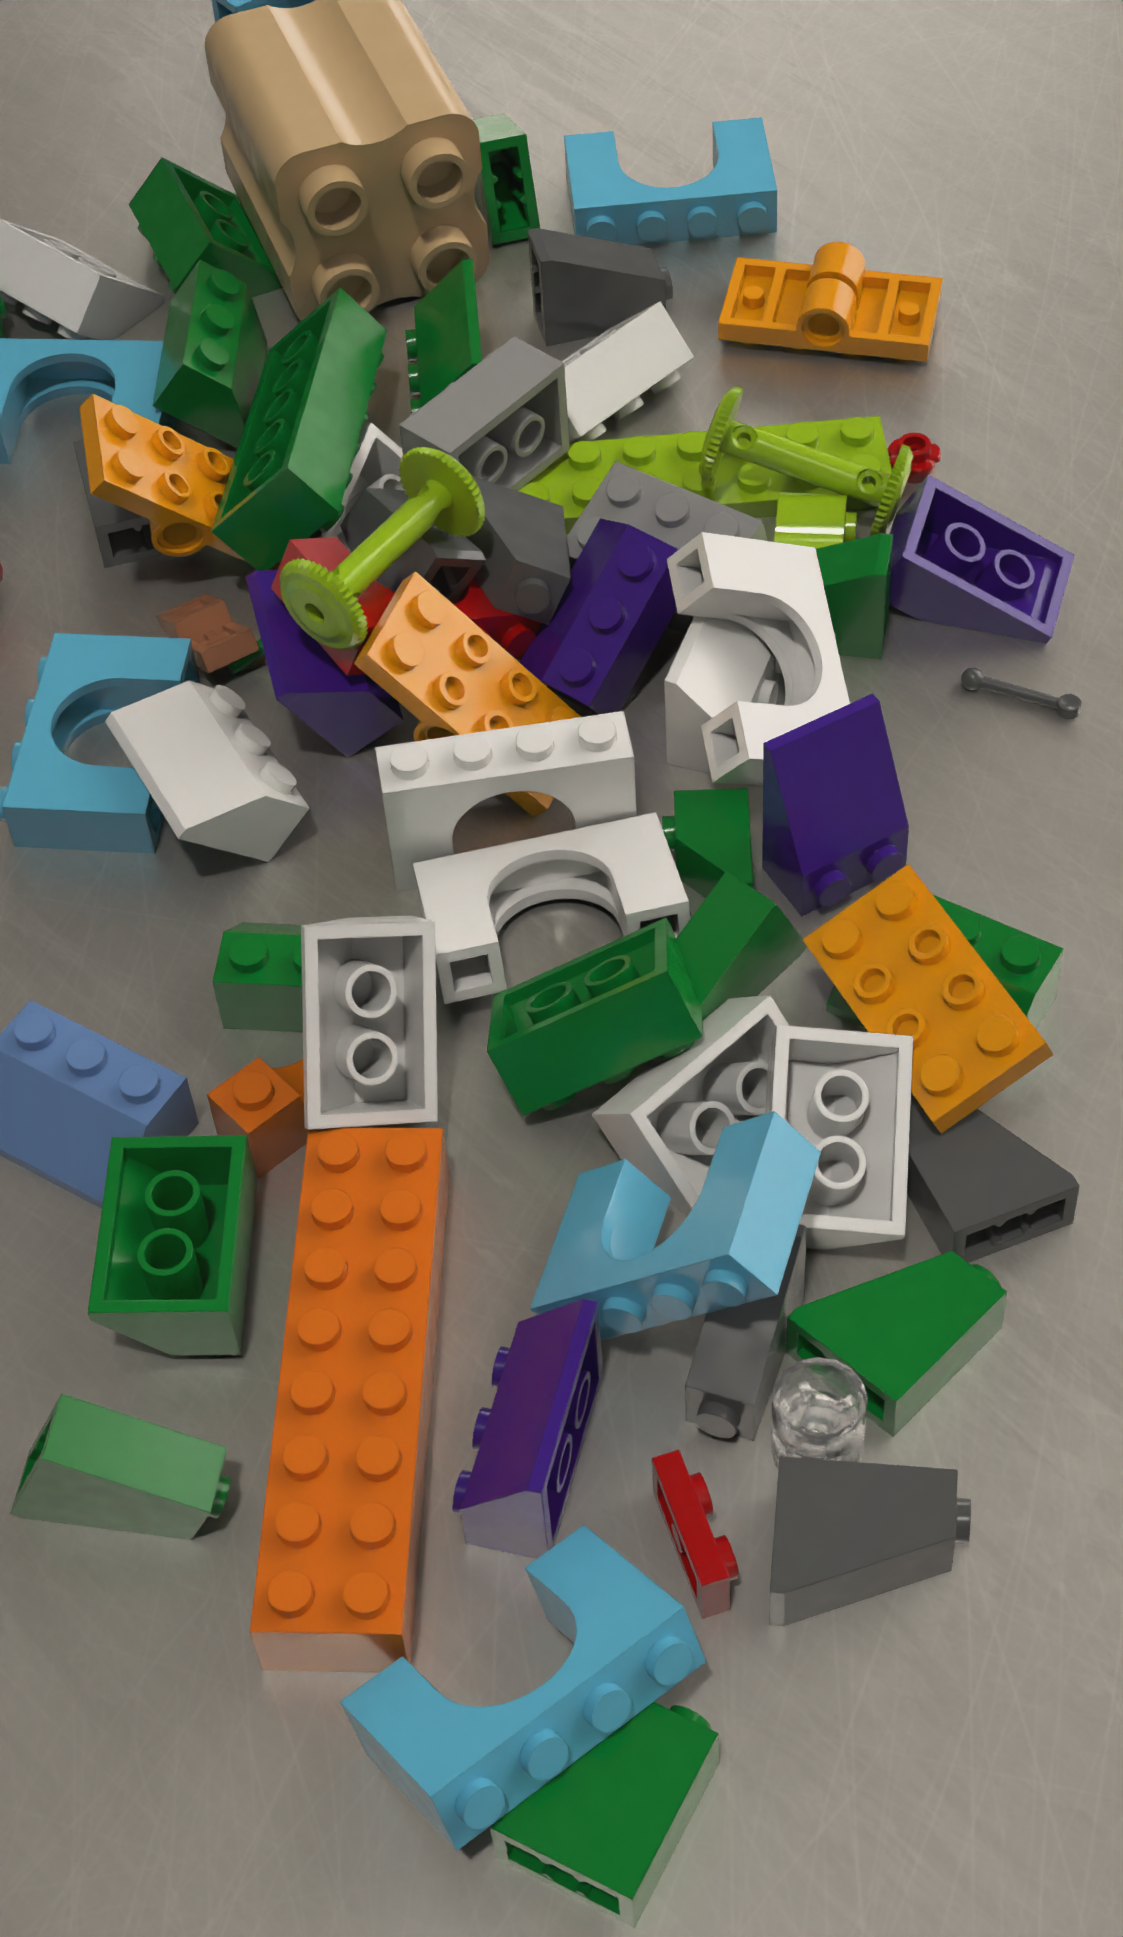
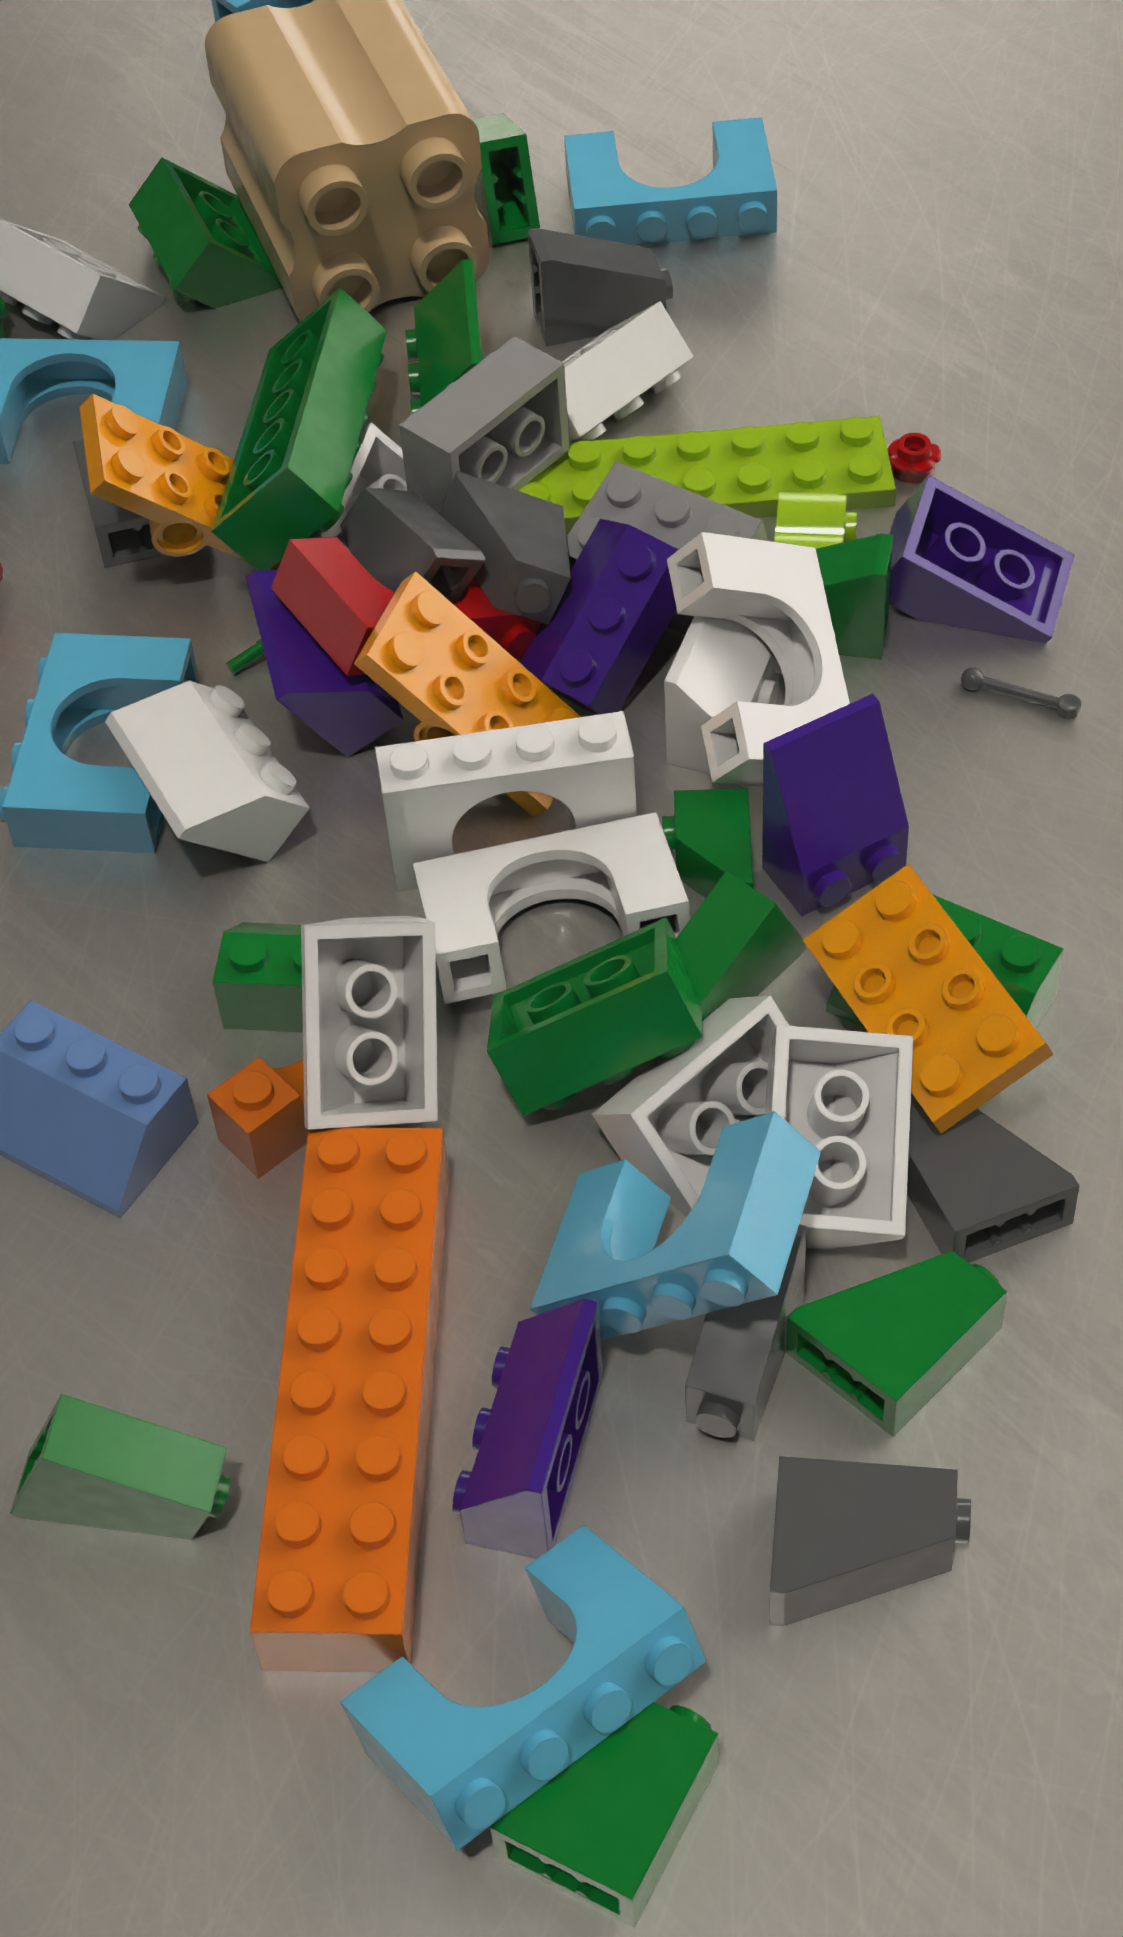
green slope [88,1135,257,1355] -> none
green slope [152,259,267,448] -> none
nougat slope [156,593,260,674] -> none
lime hose [279,447,485,650] -> none
red plate [652,1450,739,1619] -> none
lime hose [699,386,913,536] -> none
light orange plate [718,242,943,362] -> none
clear wheel [771,1357,868,1468] -> none

